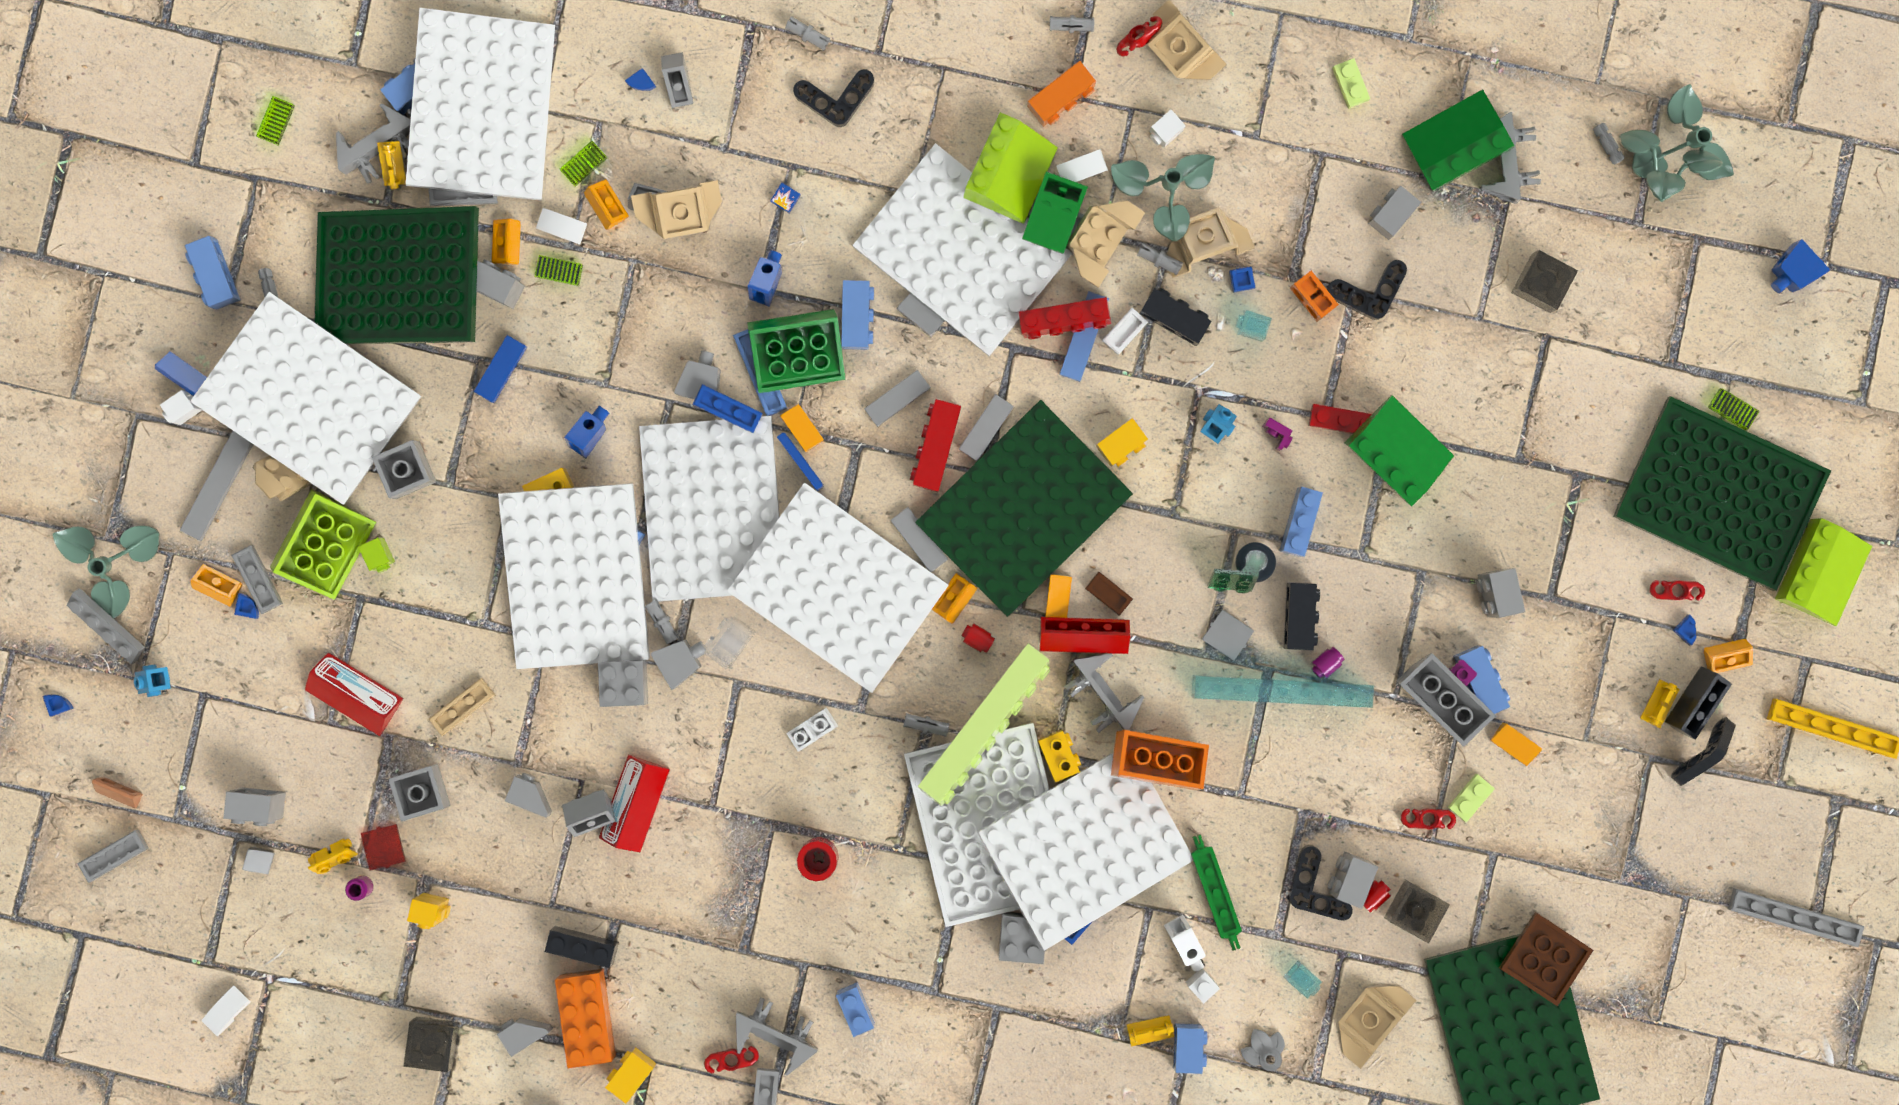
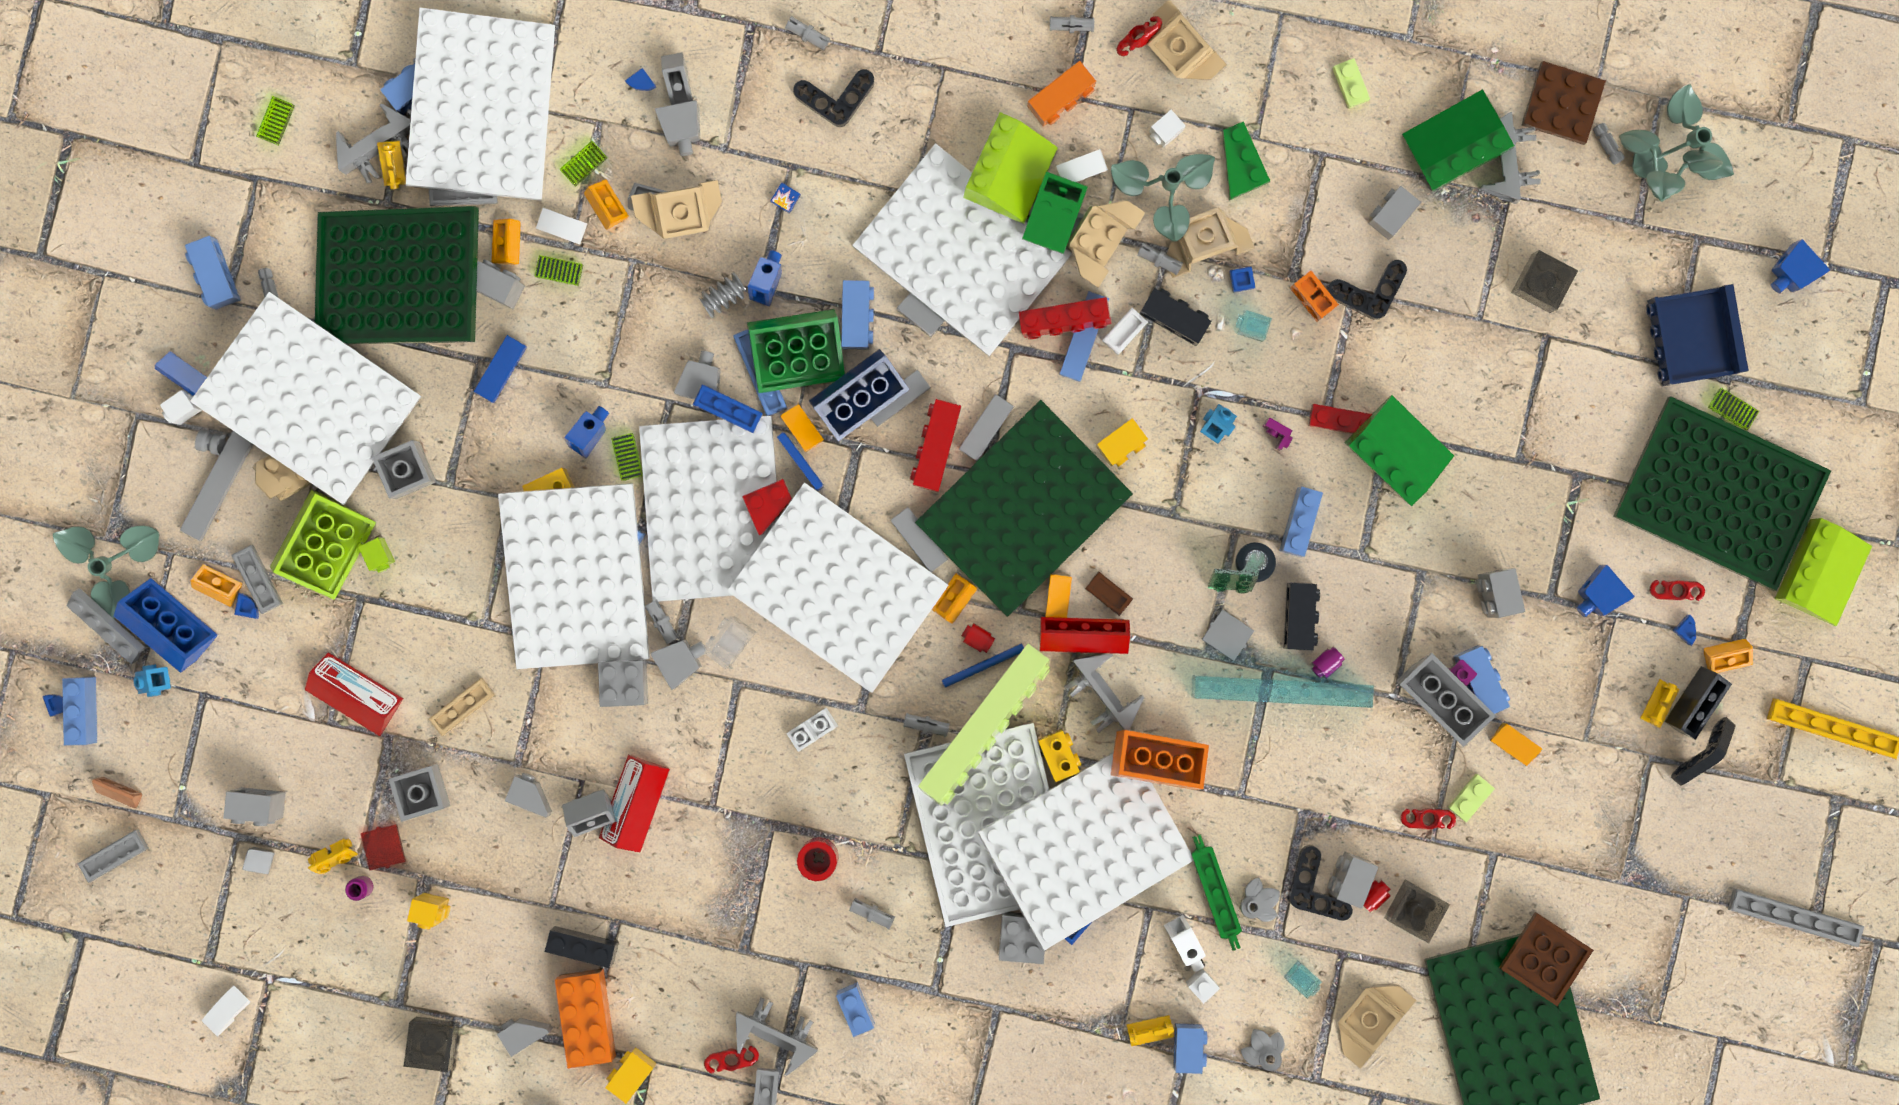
none -> medium blue brick [62,677,97,746]
none -> blue slope [113,578,218,673]
none -> light grey wheel [195,429,226,455]
none -> tile [611,433,643,481]
none -> light grey torso [655,100,700,156]
none -> light grey piece [699,272,748,318]
none -> red wing [742,479,792,536]
none -> dark blue slope [809,349,910,442]
none -> light grey pin [849,898,895,929]
none -> blue bar [942,643,1024,688]
none -> green wing [1222,121,1270,201]
none -> light grey plate [1240,878,1280,922]
none -> reddish brown plate [1522,61,1606,145]
none -> blue torso [1576,565,1635,617]
none -> dark blue panel [1646,284,1749,387]

